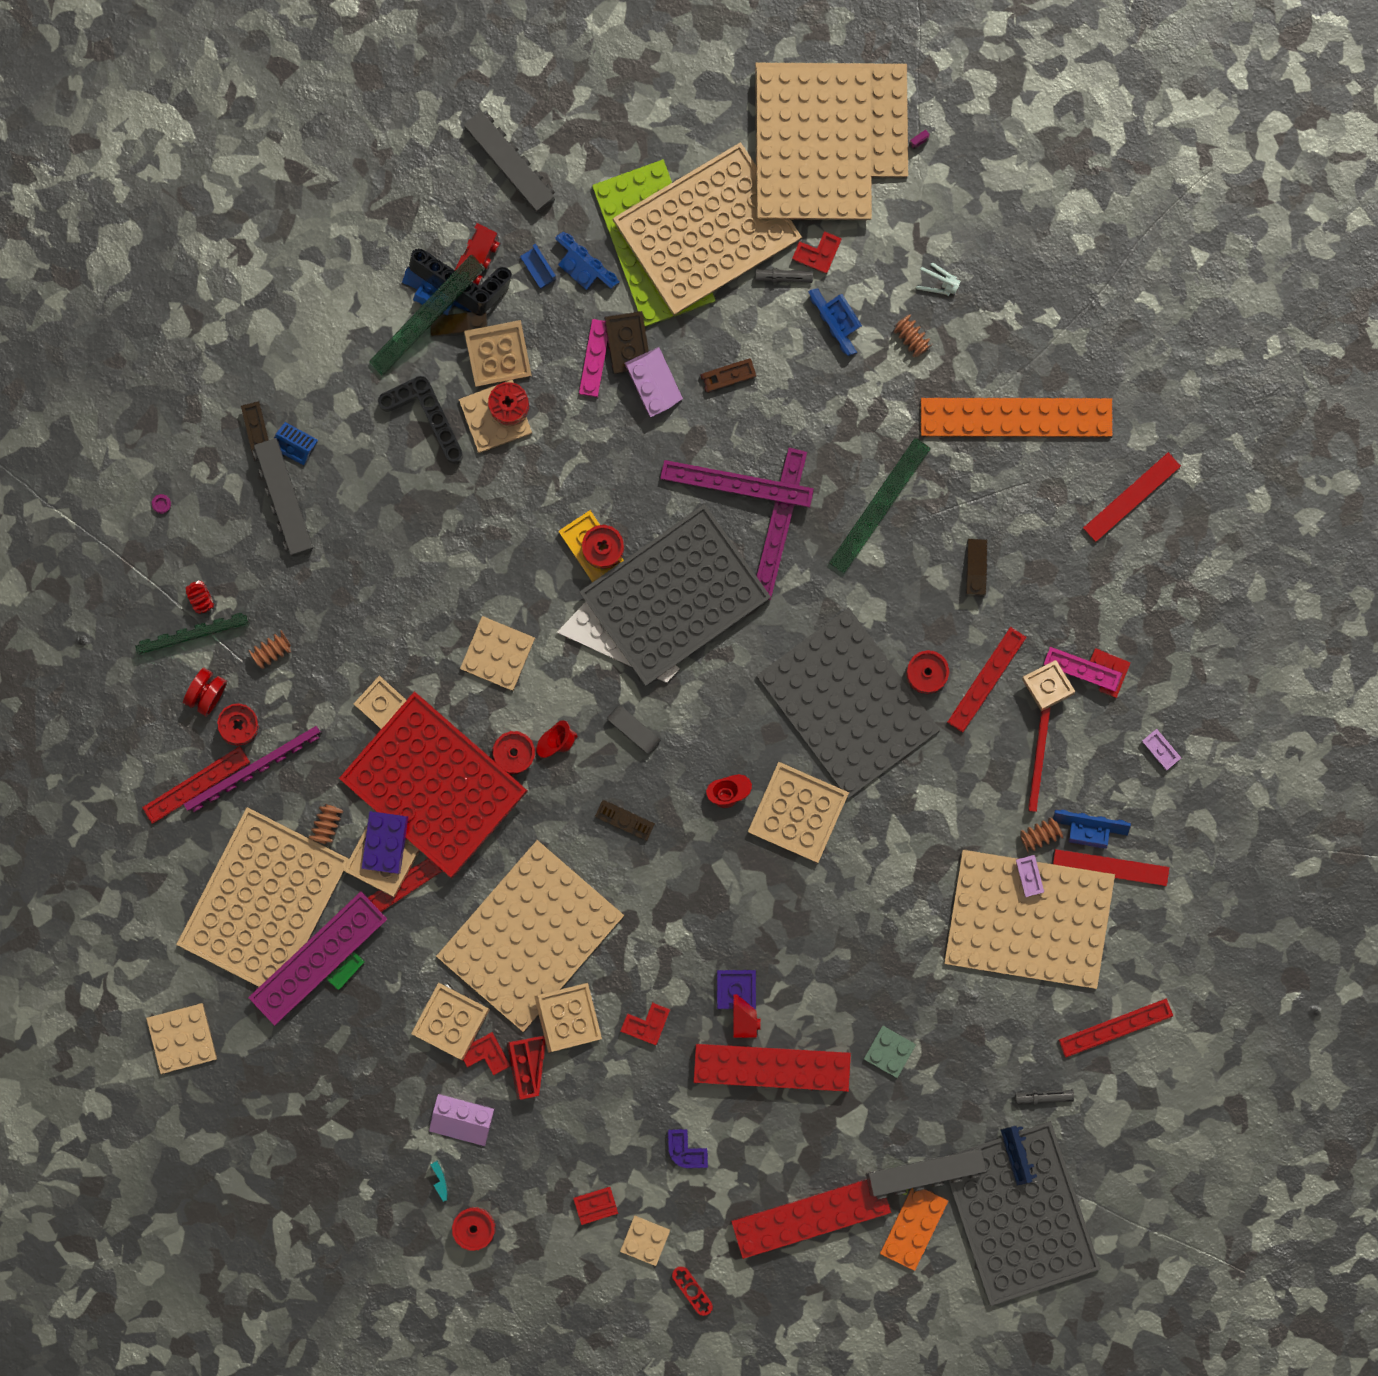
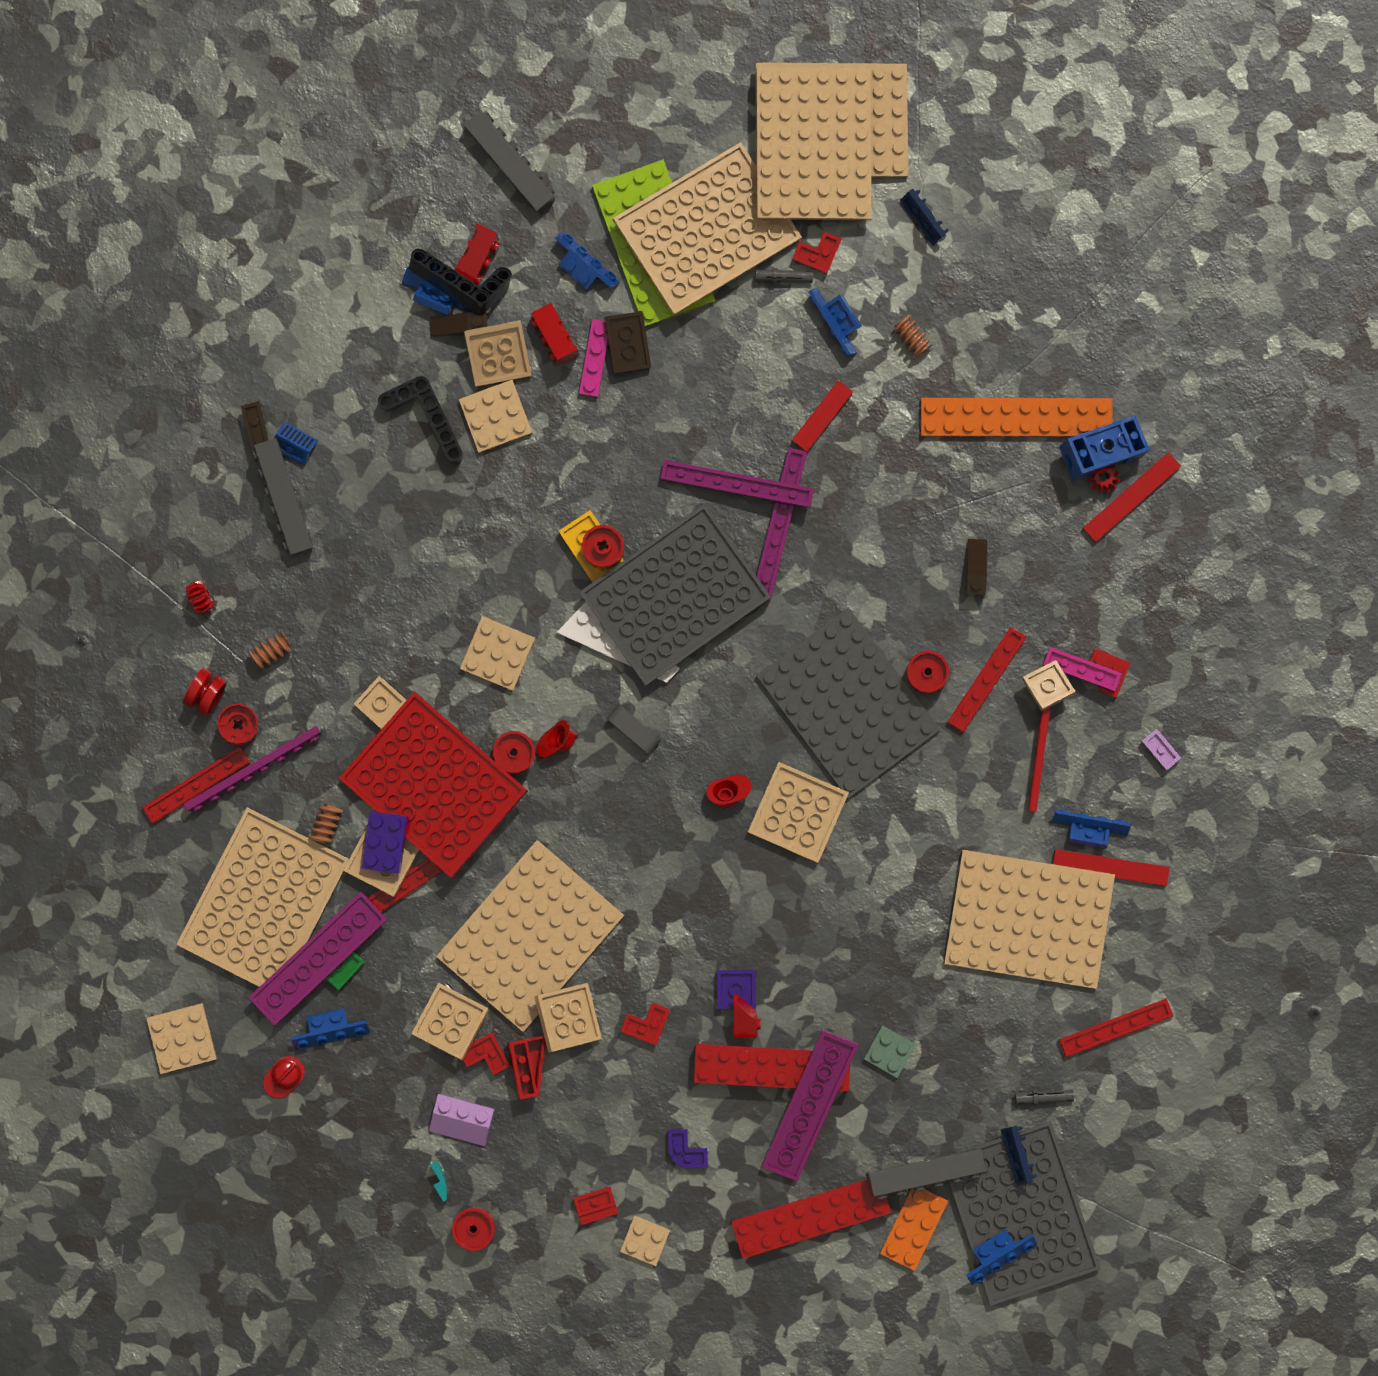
clear green plate [135,613,250,655] -> none
magenta tile [152,494,172,514] -> none
clear green tile [369,255,486,375] -> none
red wheel [488,382,529,426] -> none
blue panel [520,244,556,289] -> none
dark brown plate [595,800,655,841] -> none
lavender slope [624,347,683,417] -> none
red beam [672,1266,713,1316] -> none
reddish brown plate [700,358,757,393] -> none
clear green tile [829,437,931,574] -> none
magenta tile [909,129,930,149] -> none
light aqua plant [916,263,961,296] -> none
lavender plate [1016,855,1044,897] -> none
nougat piece [1020,817,1064,853] -> none
none -> red piece [263,1056,305,1098]
none -> blue bracket [291,1008,370,1050]
none -> red wedge [530,303,579,366]
none -> magenta plate [762,1029,858,1181]
none -> red tile [792,380,853,452]
none -> dark blue plate [900,189,949,246]
none -> blue bracket [966,1229,1037,1285]
none -> blue plate [1059,415,1150,482]
none -> red gear [1087,465,1120,493]

